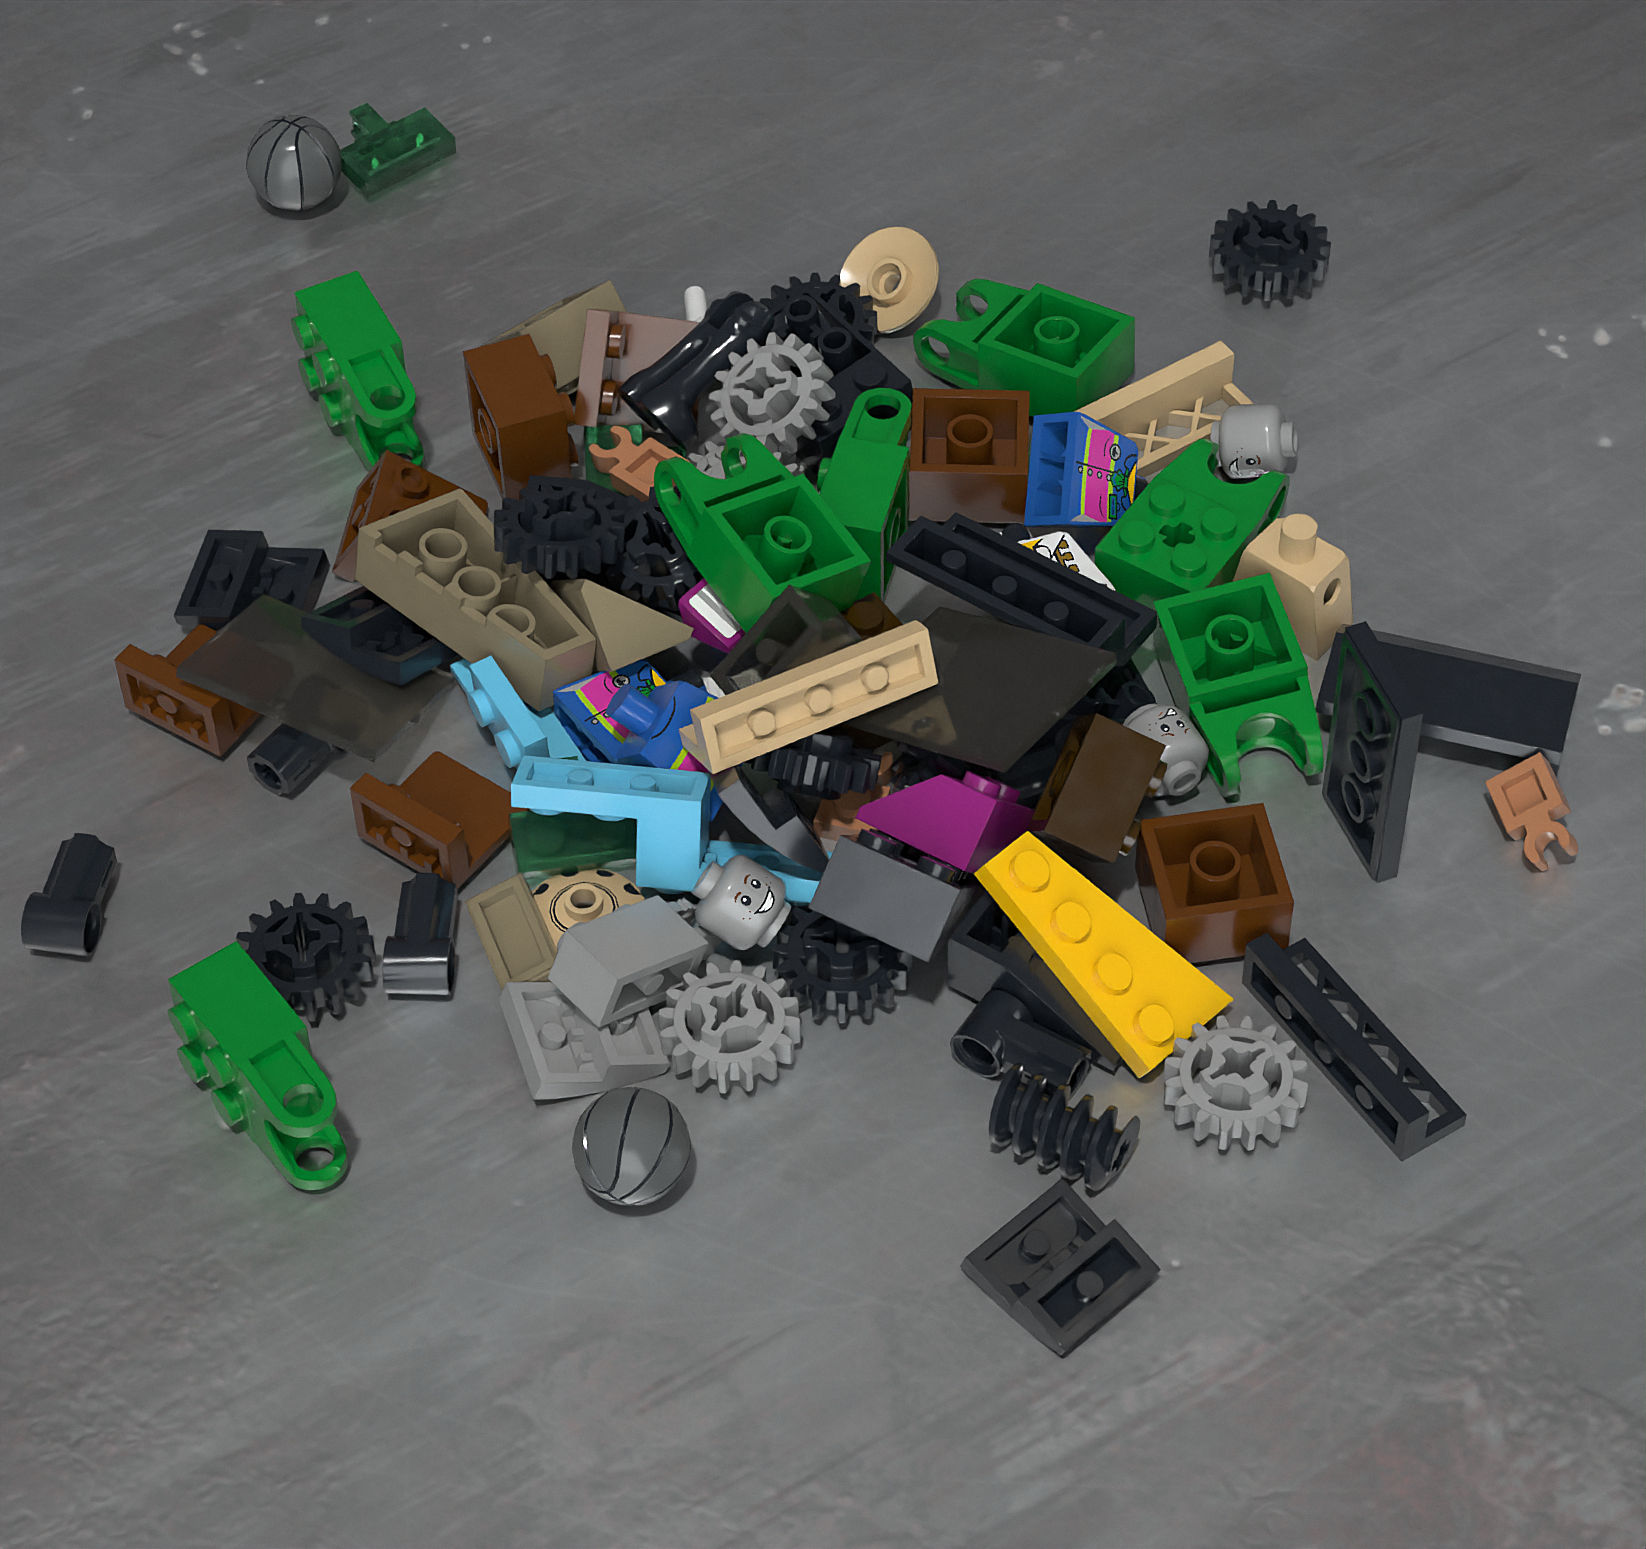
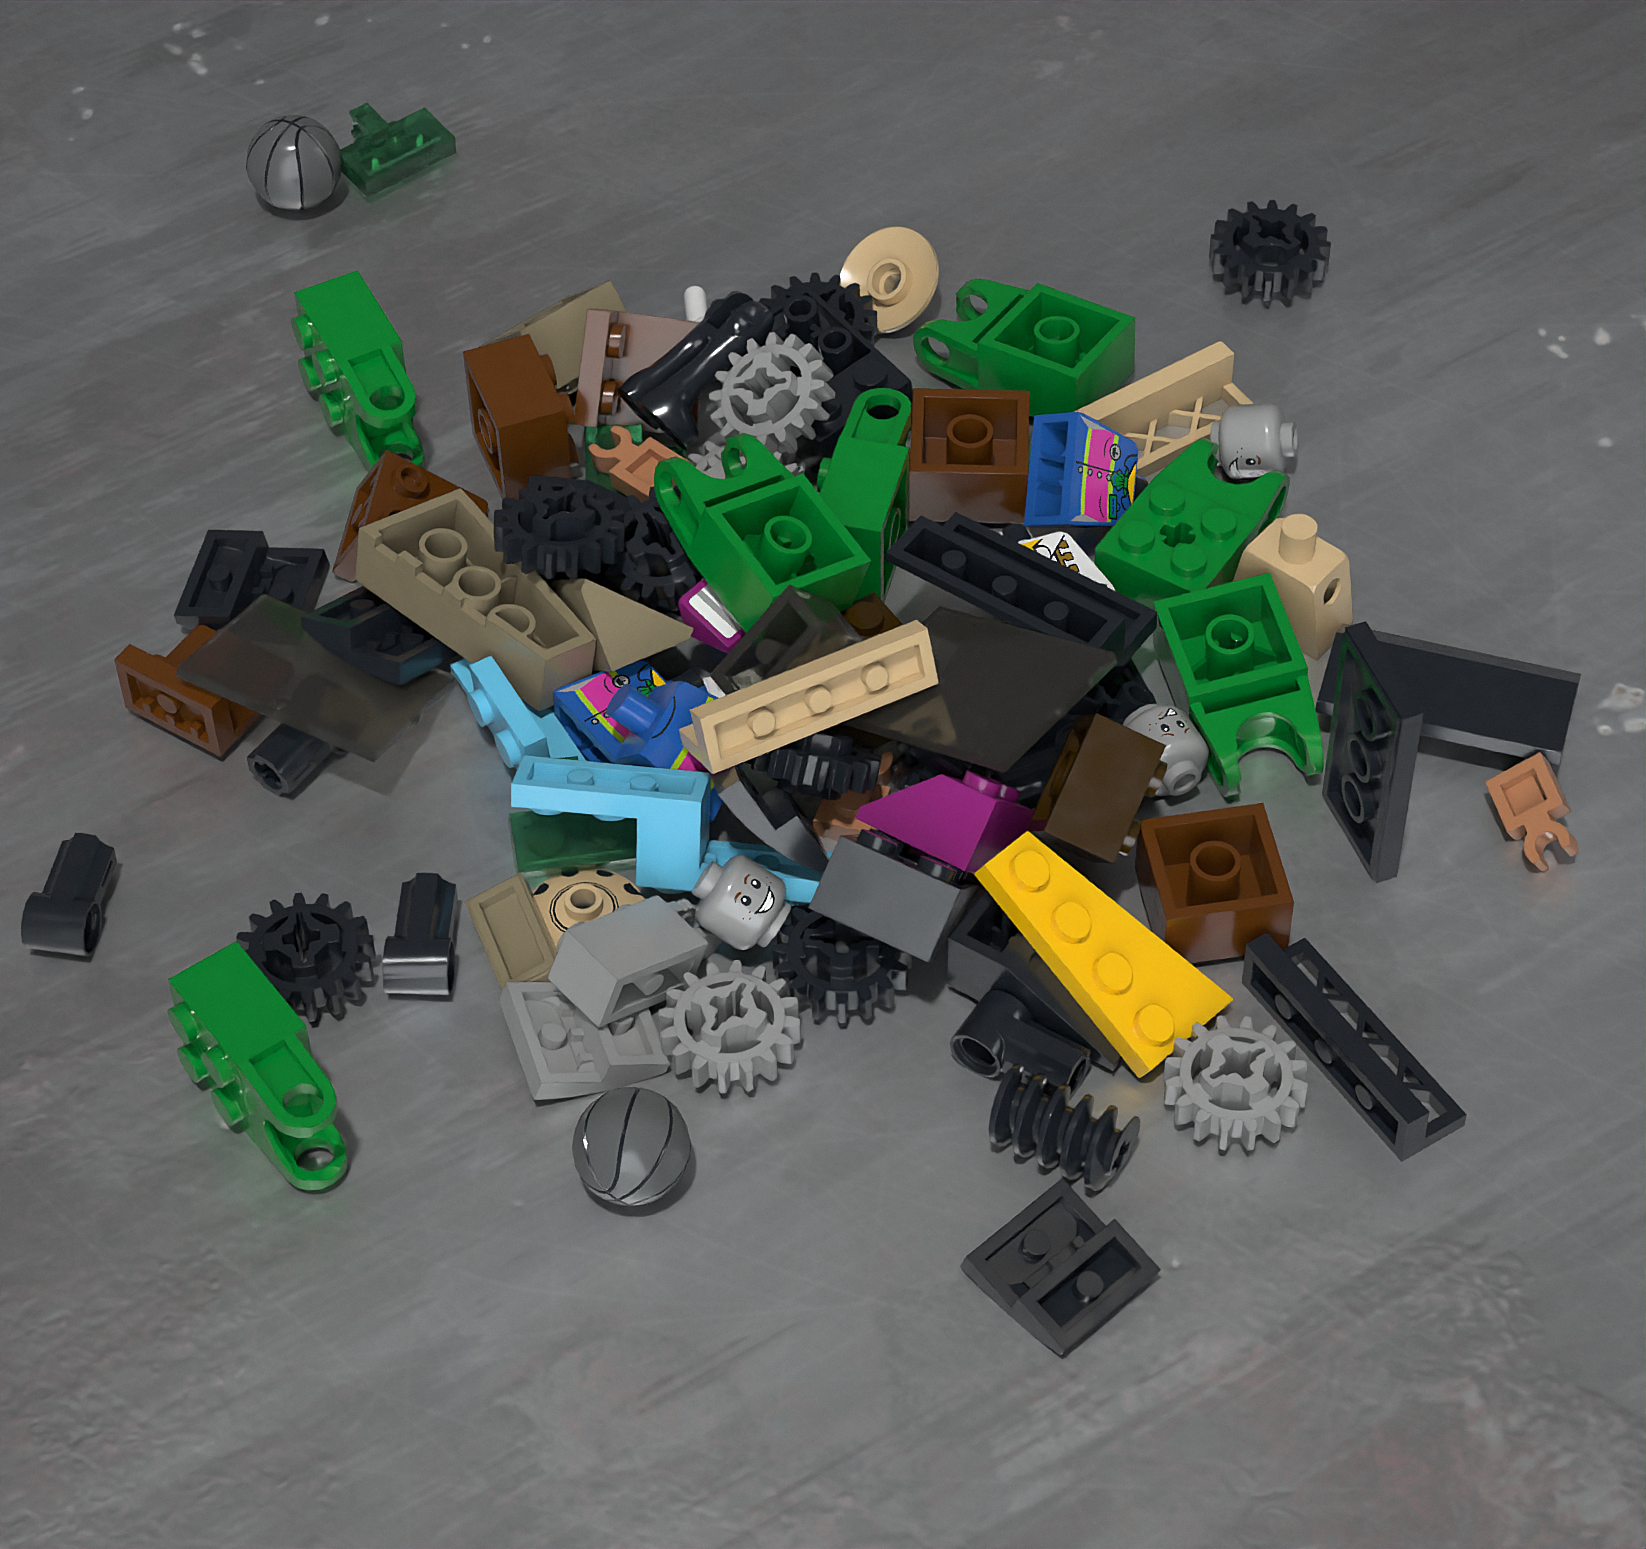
reddish brown bracket [350,751,531,889] -> none

